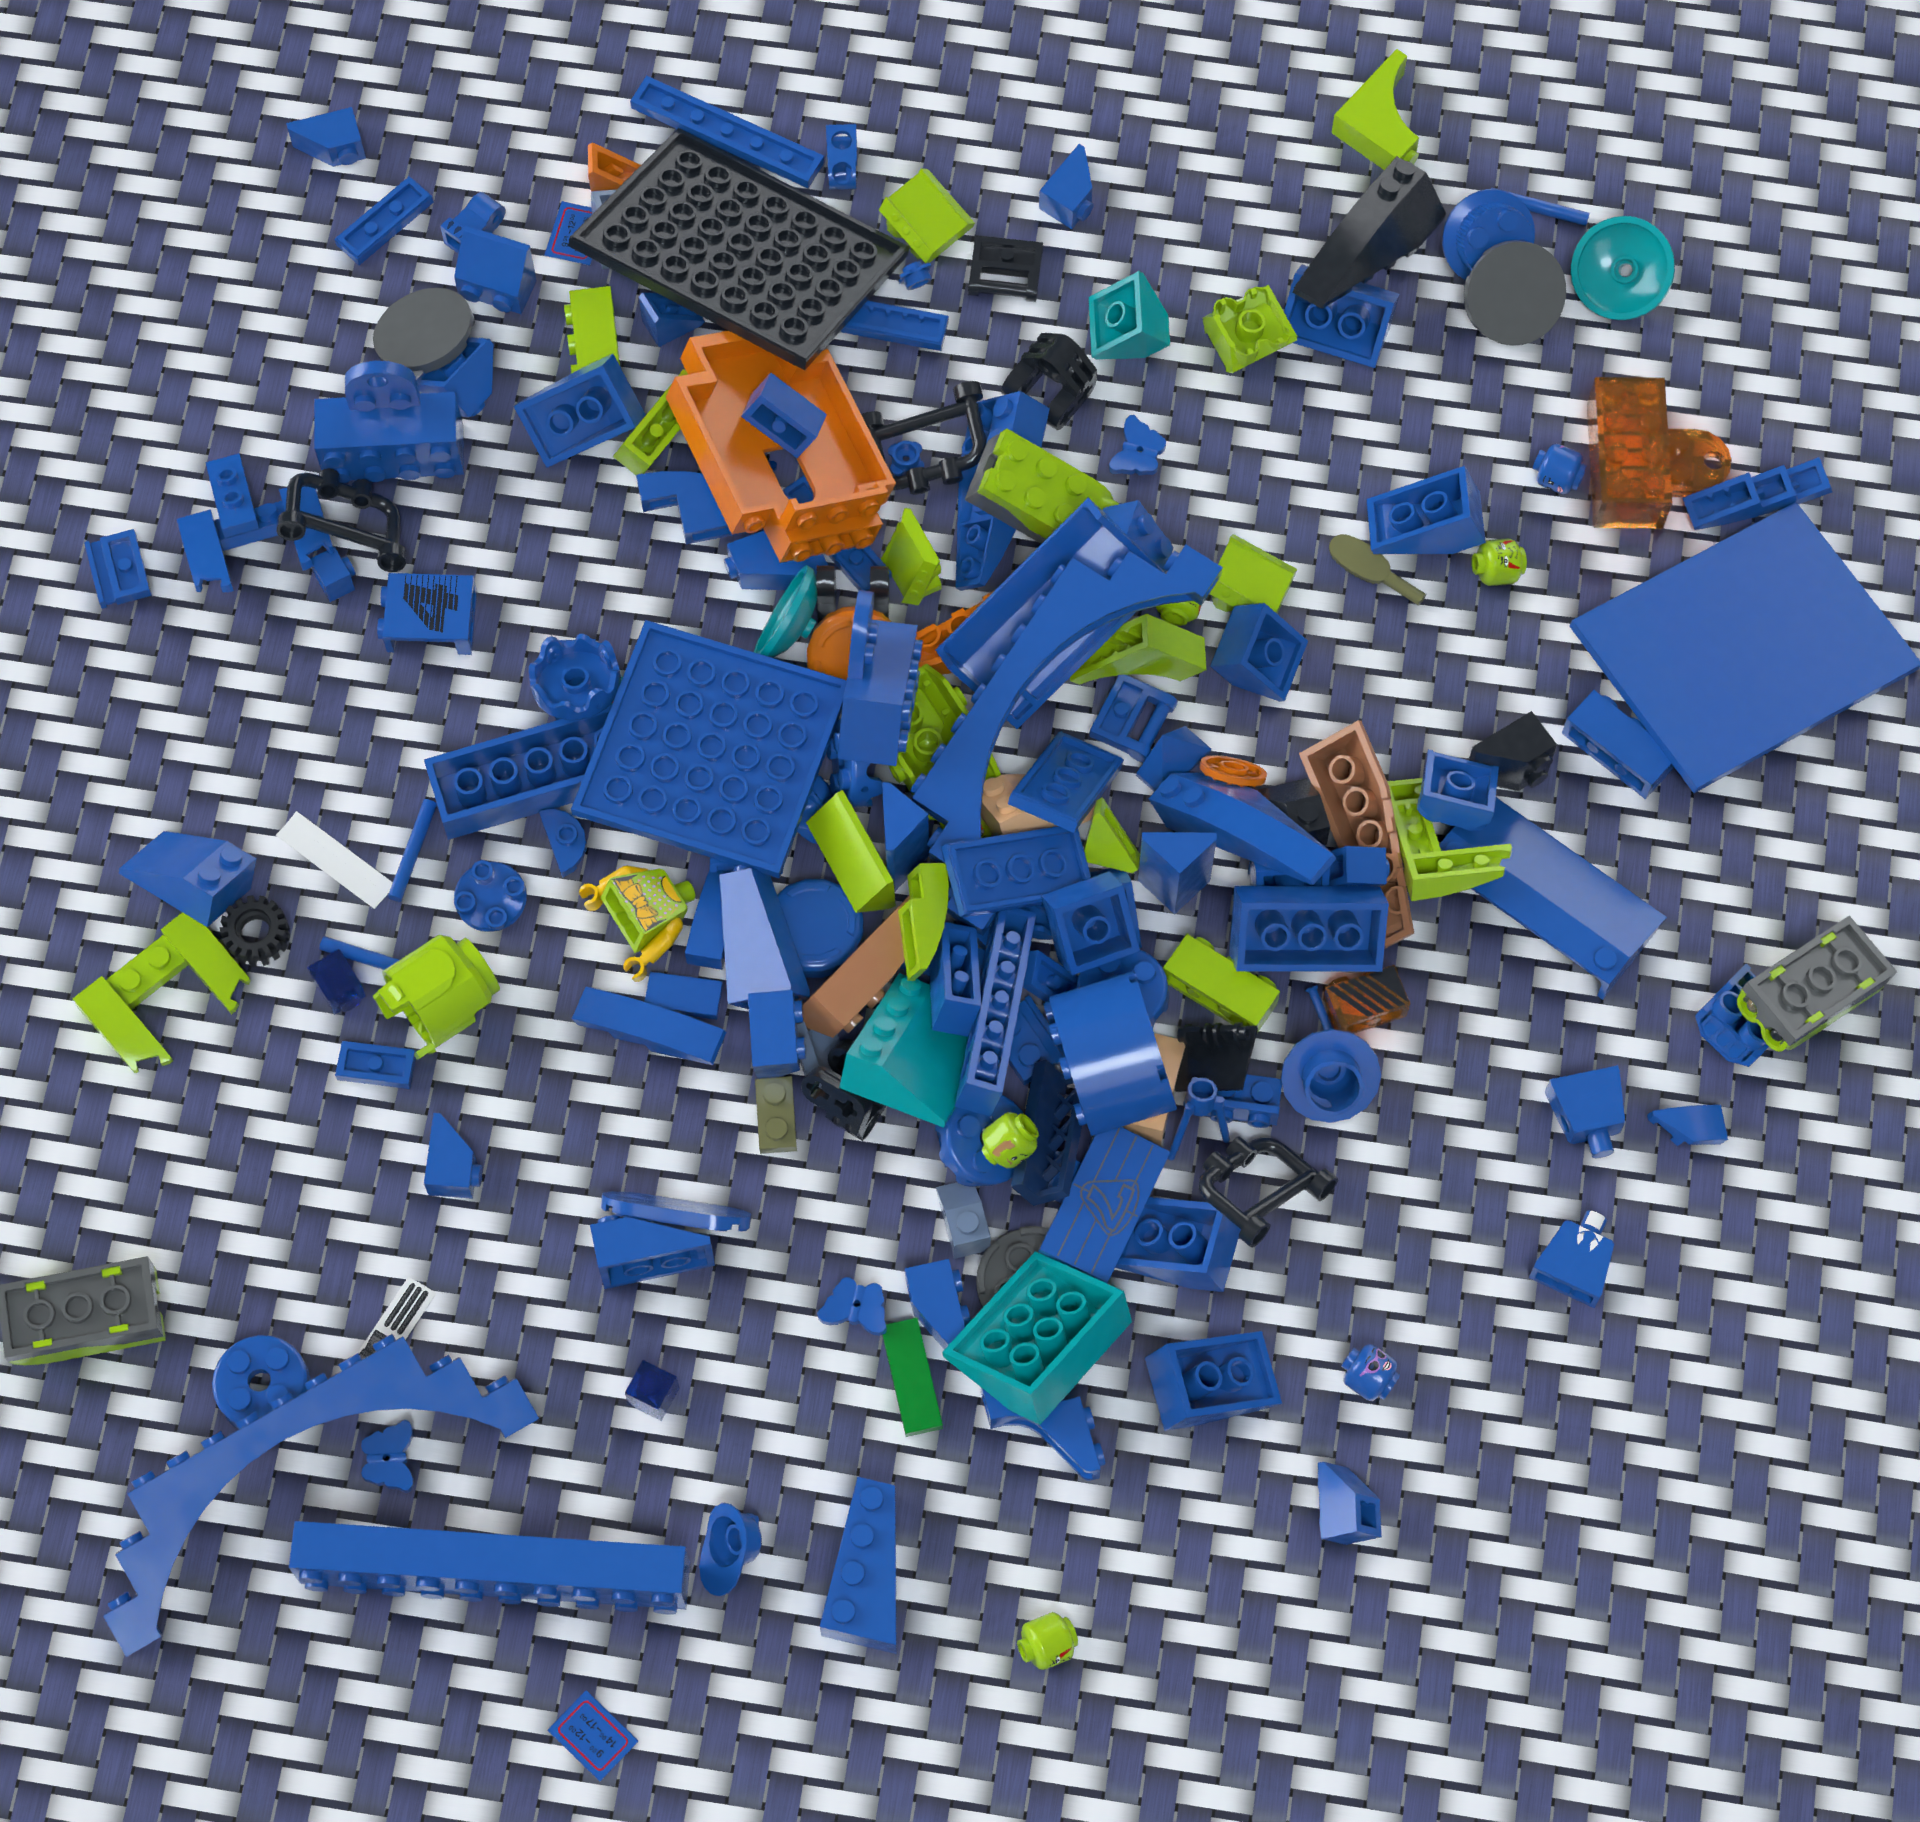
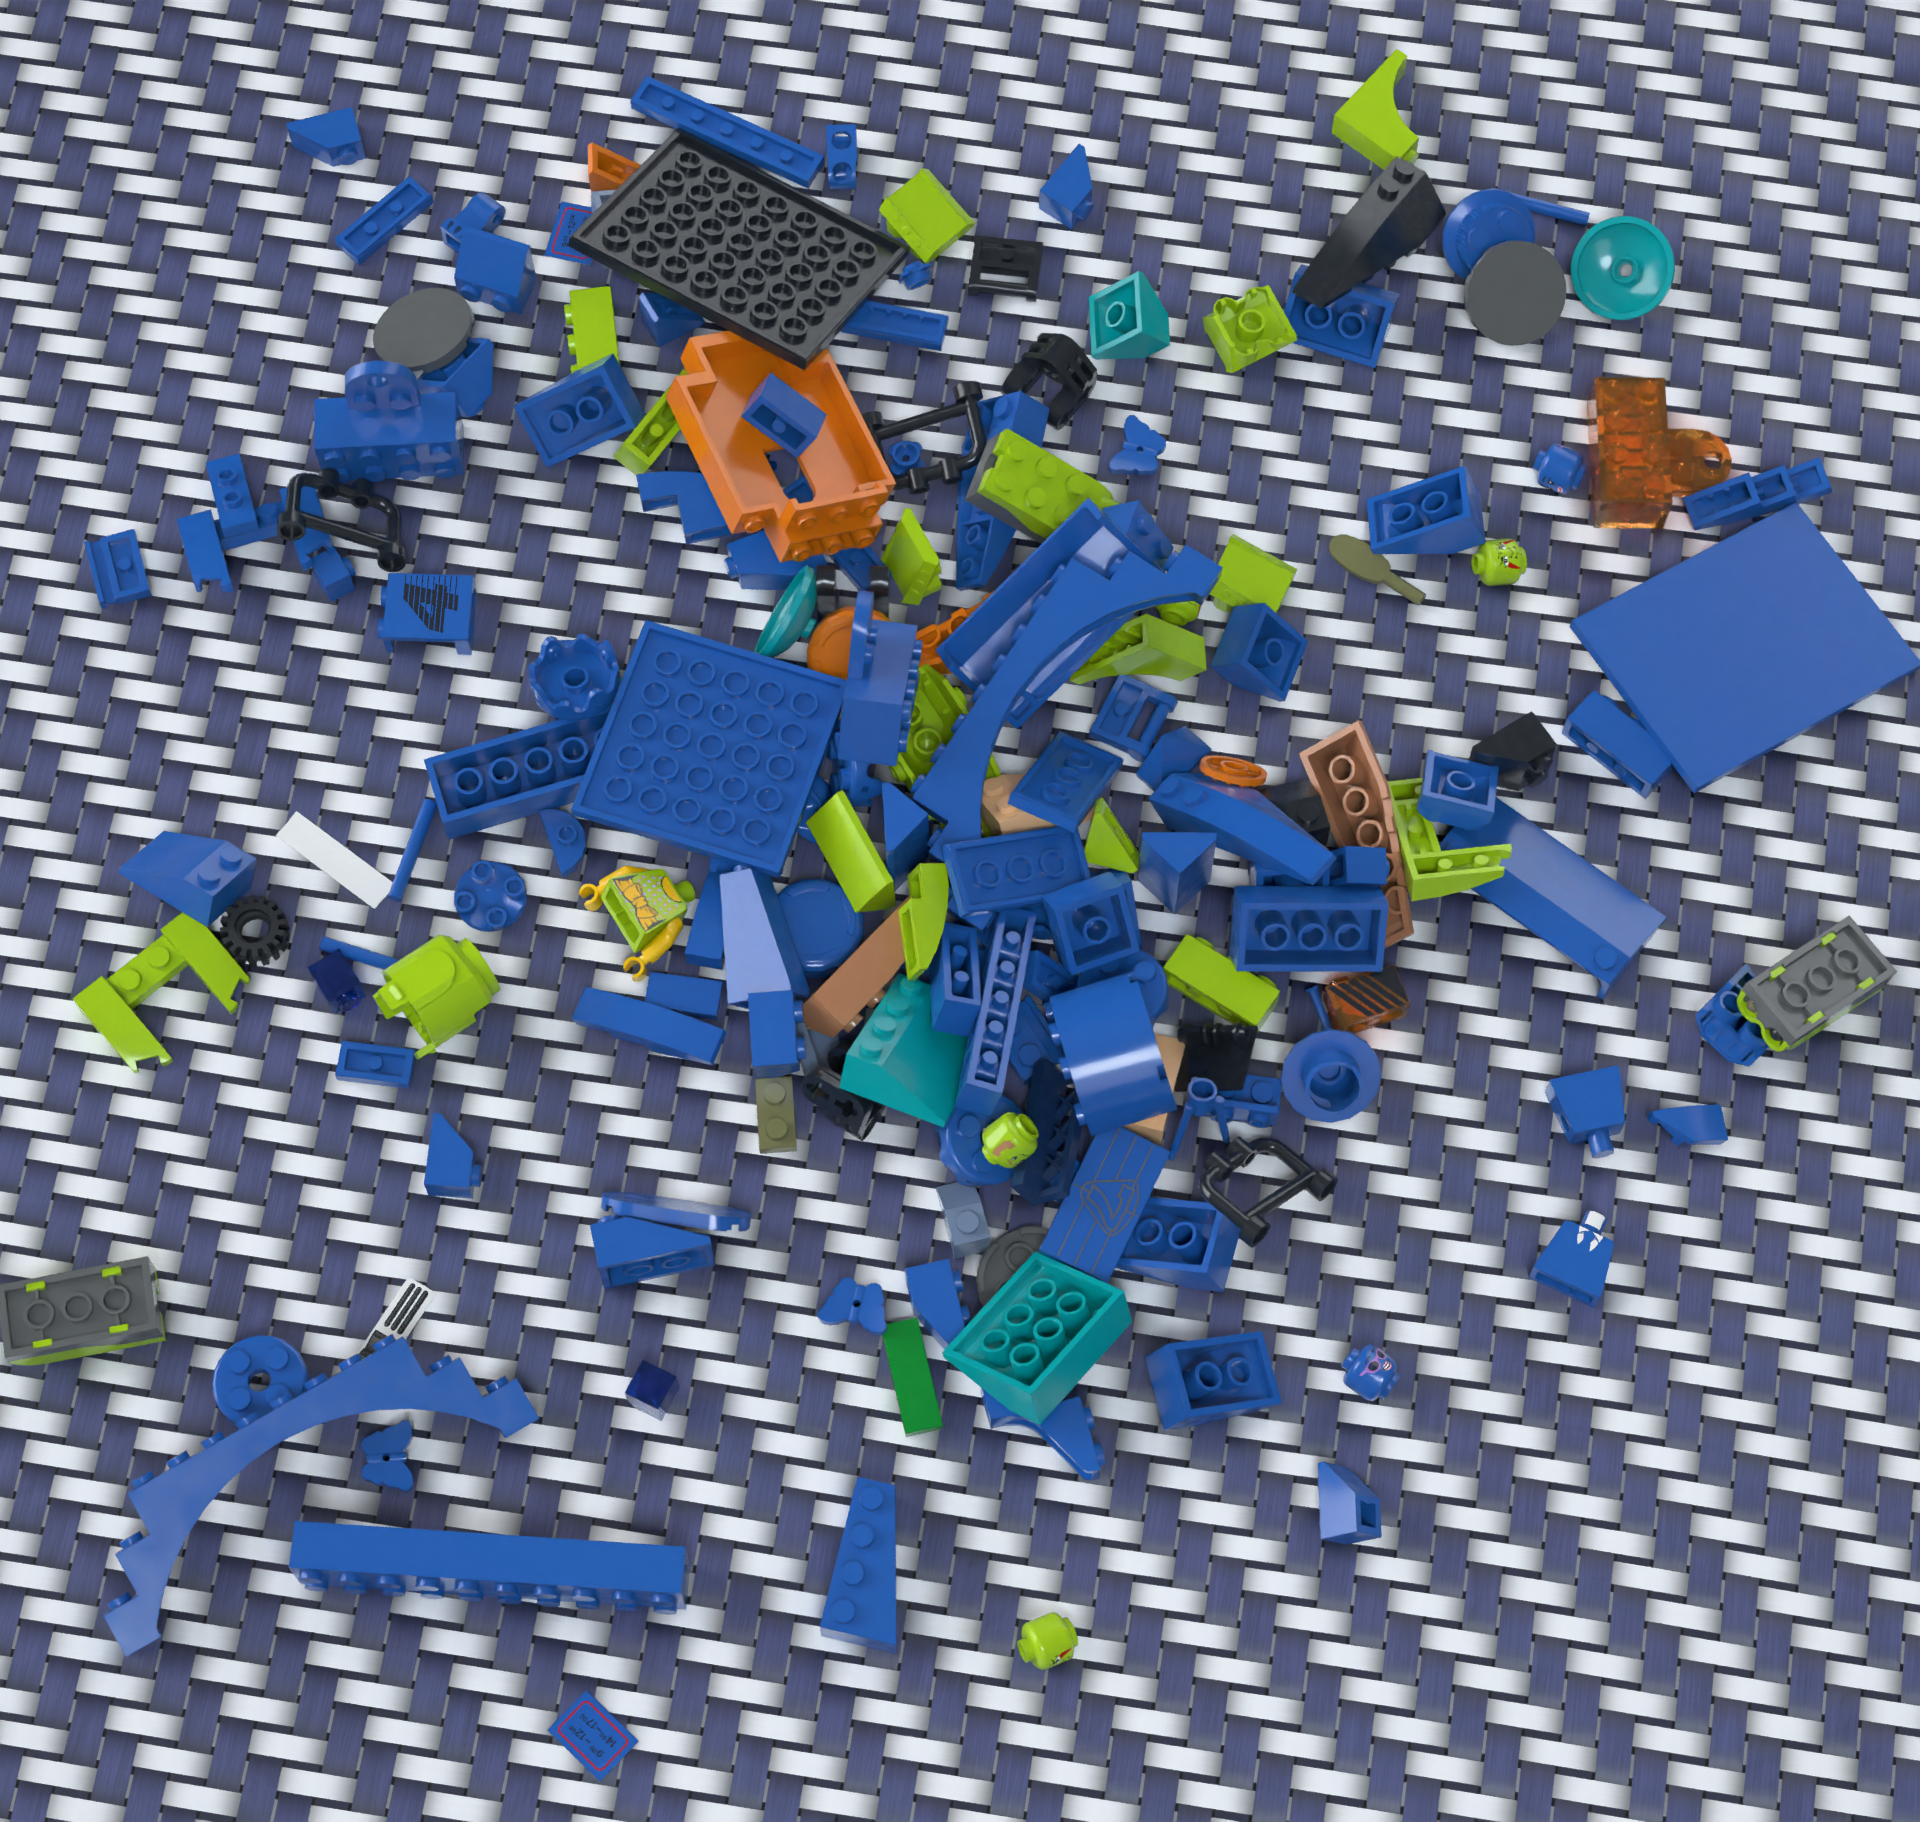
blue piece [699,1503,762,1596] -> none

